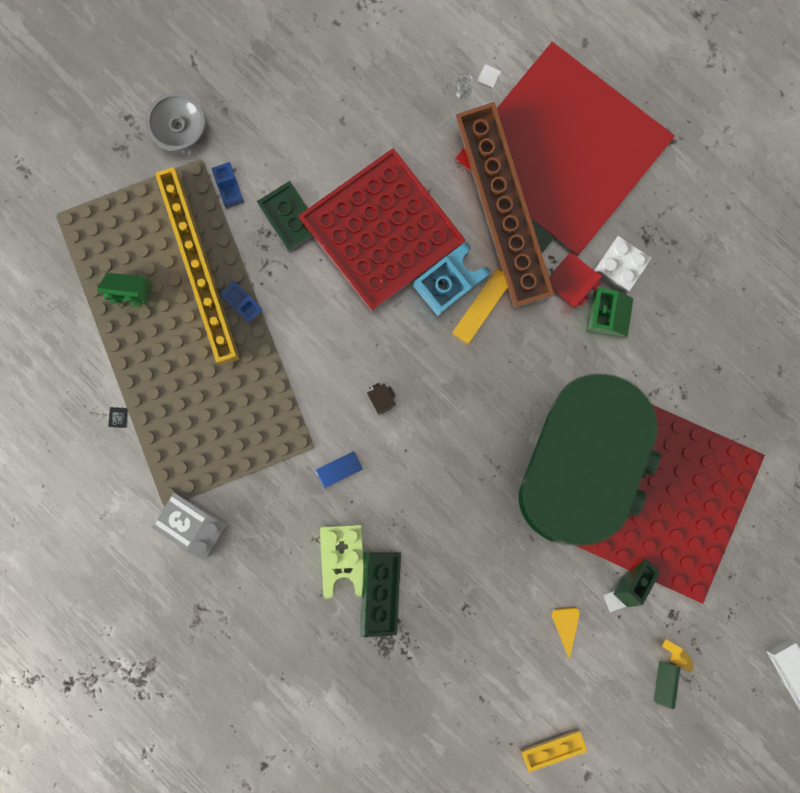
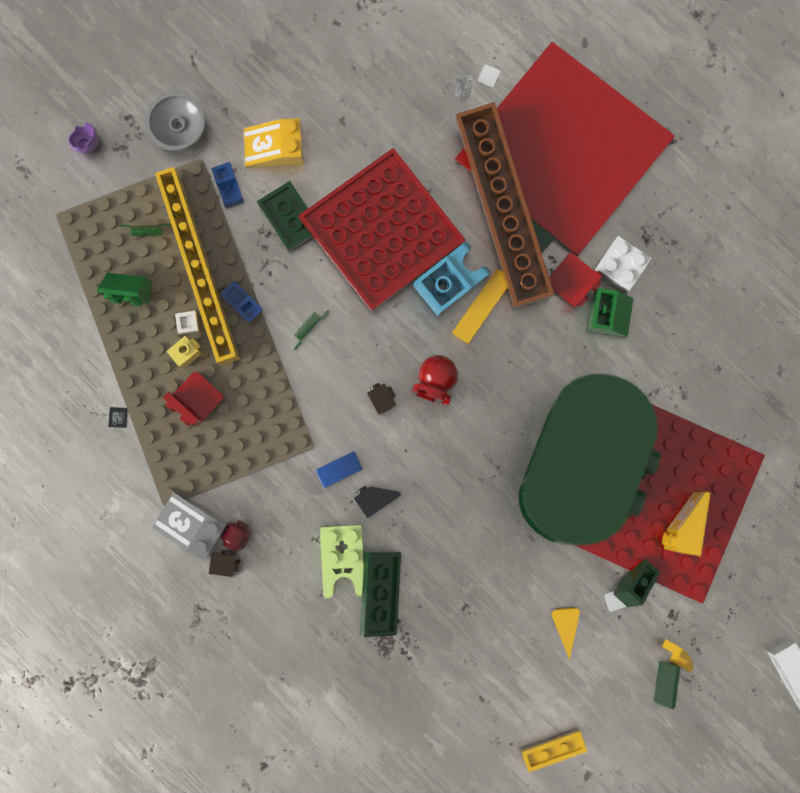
none -> medium lavender hair [68,122,99,154]
none -> green piece [120,224,171,237]
none -> red bracket [162,372,224,427]
none -> light yellow brick [166,336,202,369]
none -> white plate [175,311,200,335]
none -> dark brown brick [209,549,242,577]
none -> dark red head [221,520,252,552]
none -> yellow slope [244,118,304,167]
none -> green piece [293,310,329,350]
none -> black slope [354,486,401,518]
none -> red tile [411,355,458,406]
none -> yellow slope [662,492,710,556]

